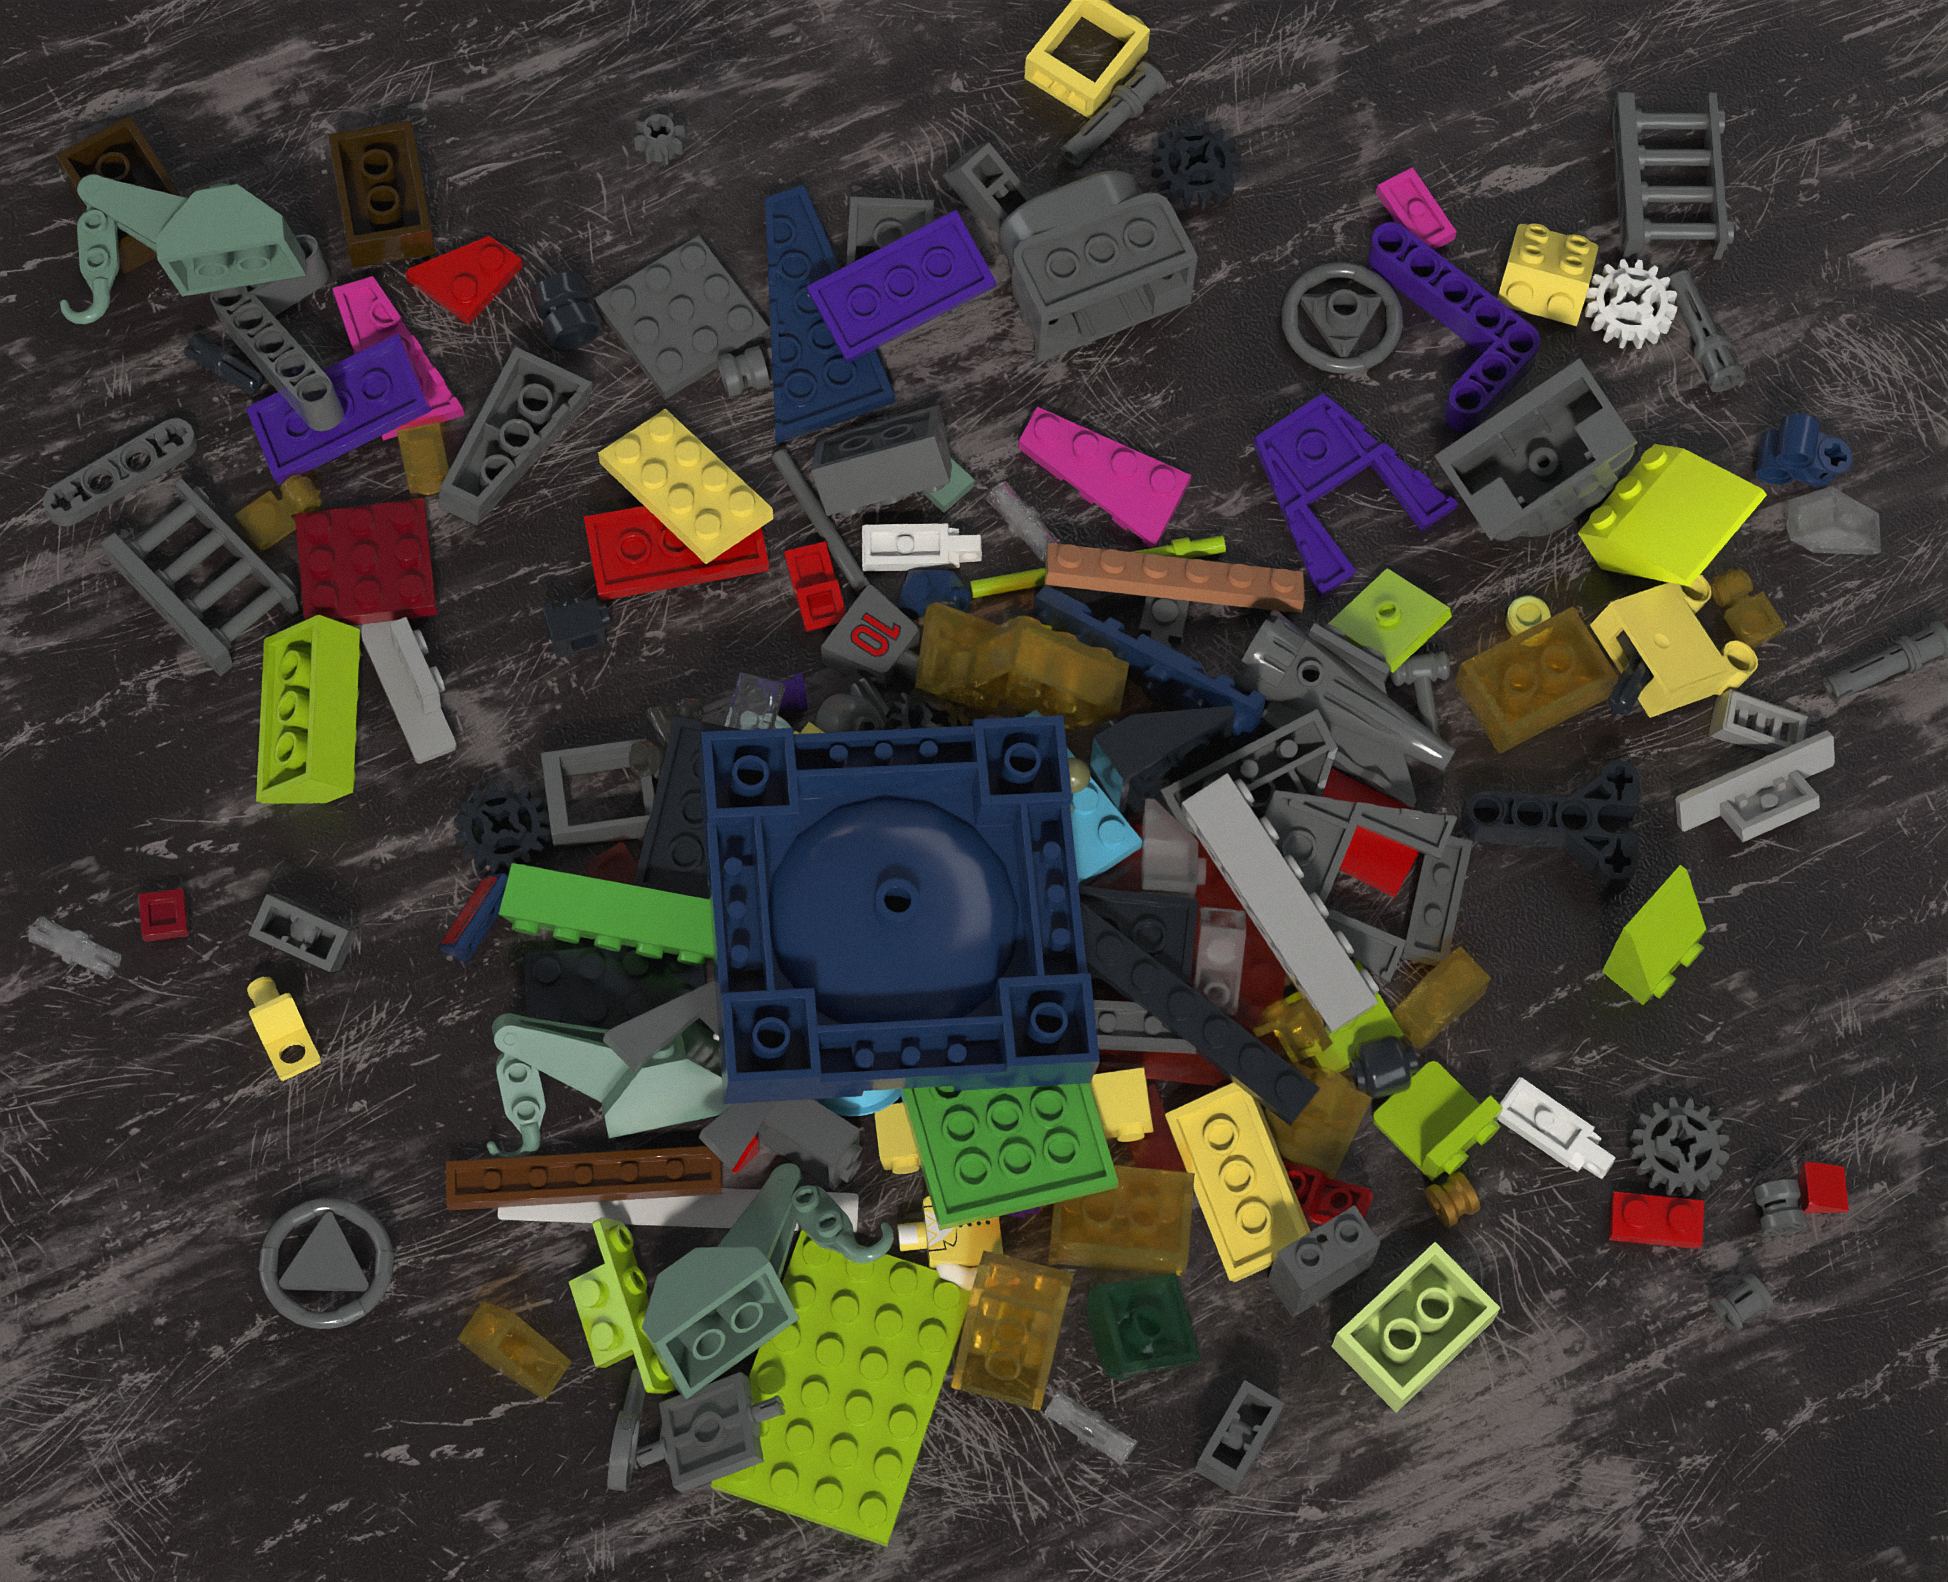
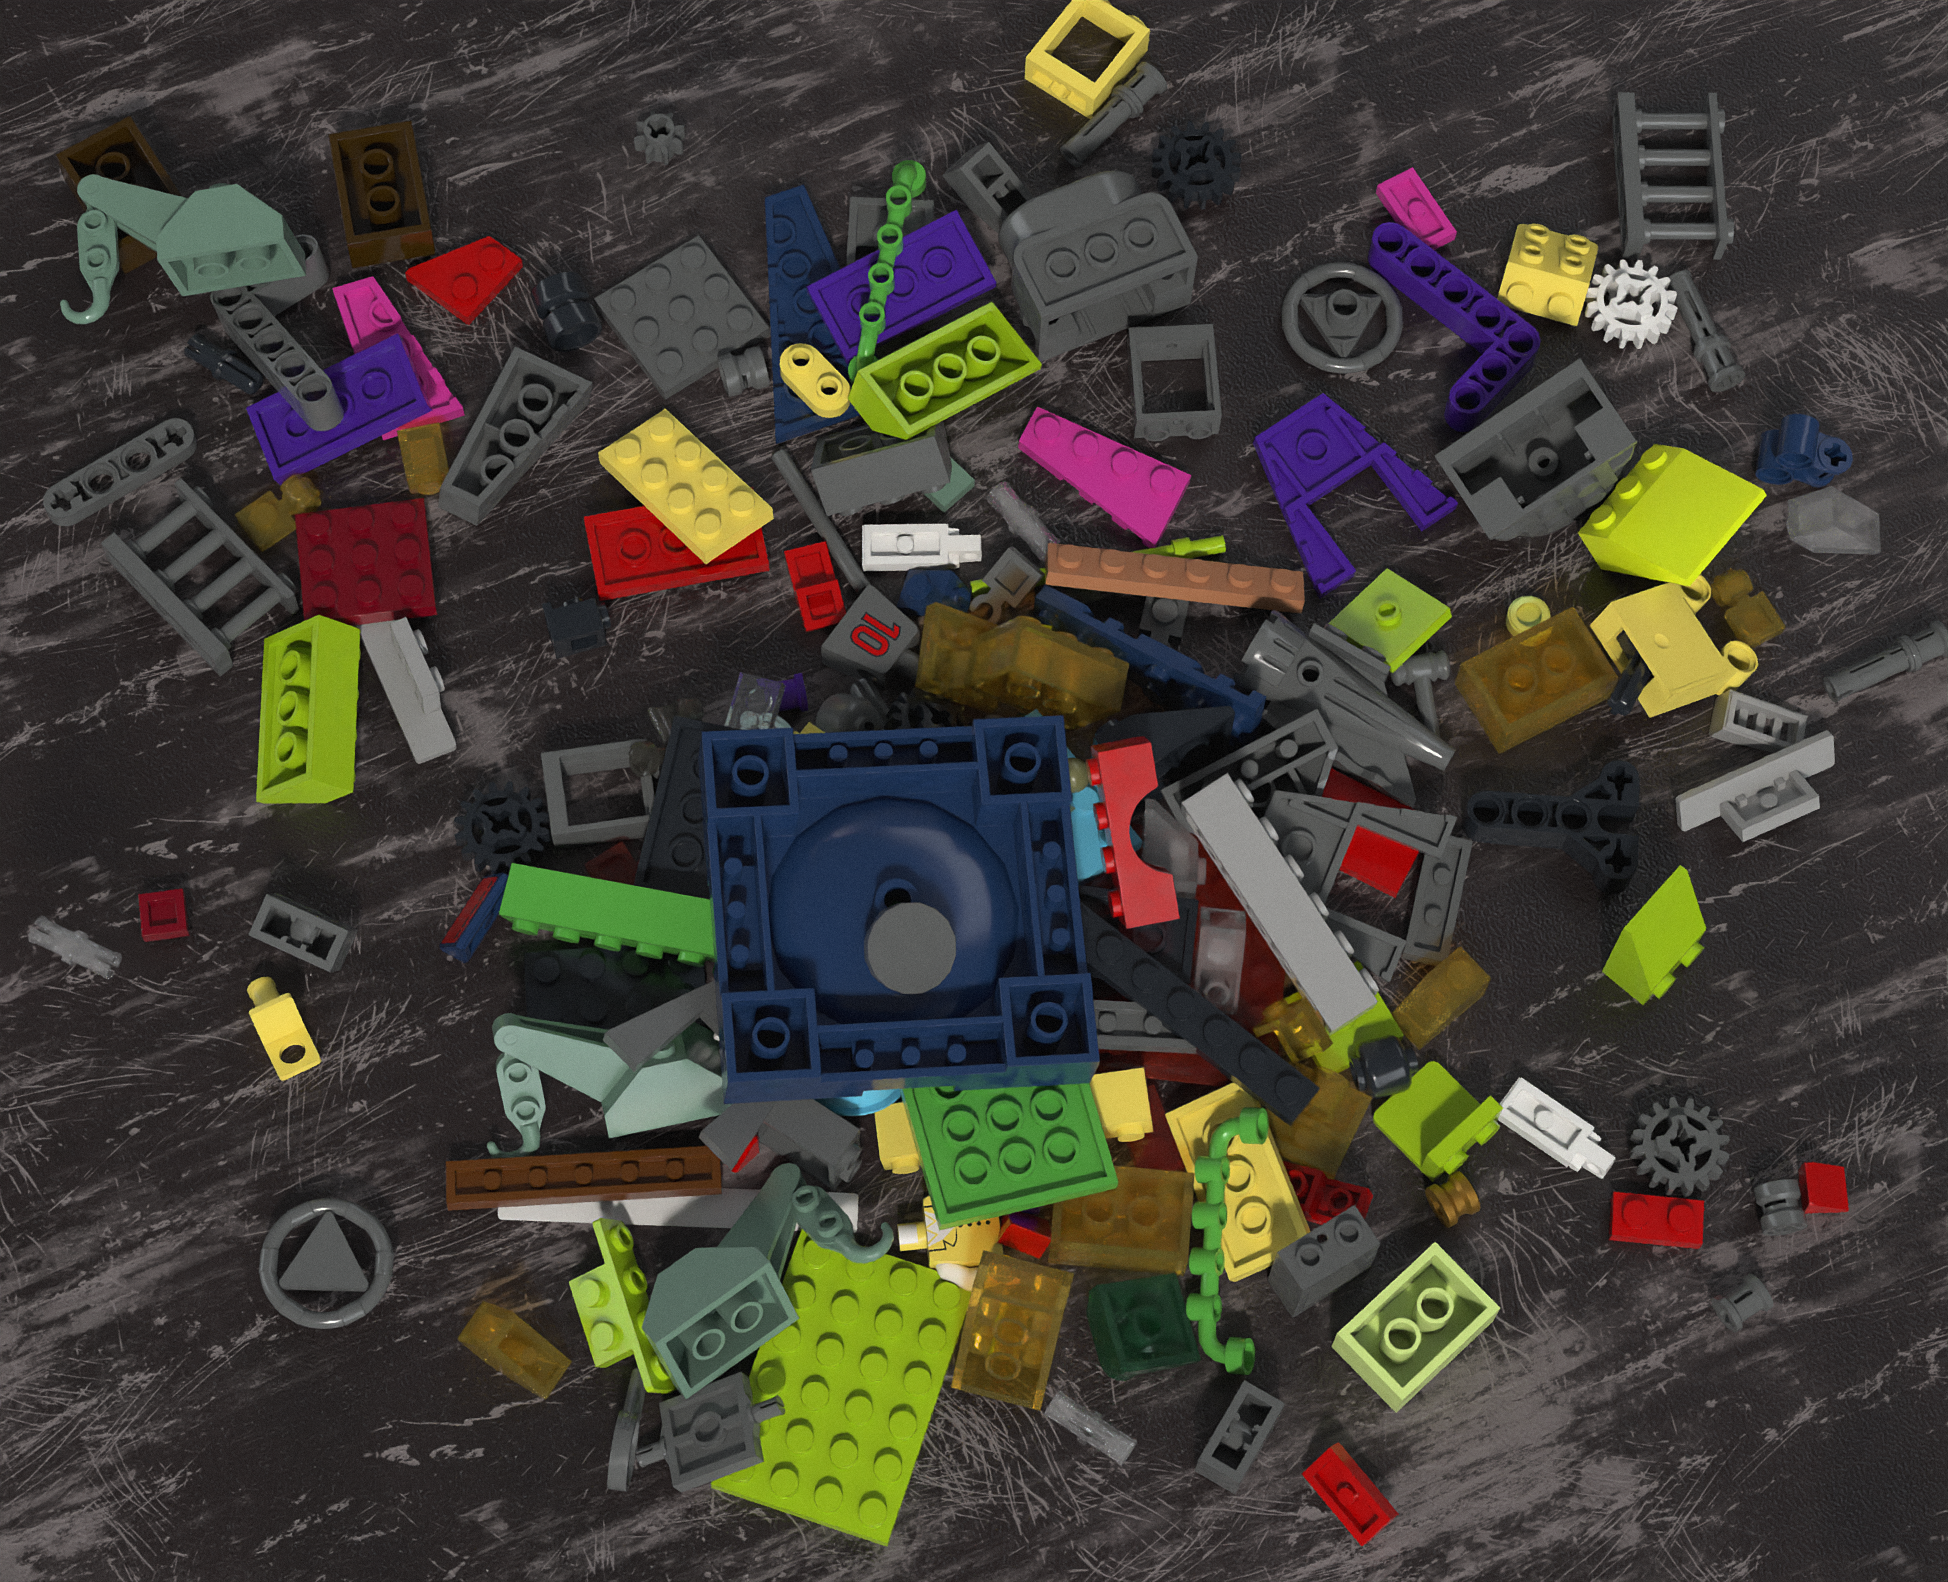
none -> light yellow plate [780,343,851,418]
none -> bright green bar [848,160,926,385]
none -> lime slope [848,302,1042,440]
none -> dark grey tile [864,902,956,994]
none -> dark grey plate [969,546,1045,626]
none -> red slope [997,1211,1052,1259]
none -> red arch [1086,736,1180,929]
none -> dark grey window [1126,324,1222,441]
none -> bright green bar [1186,1107,1269,1375]
none -> red plate [1302,1442,1399,1546]

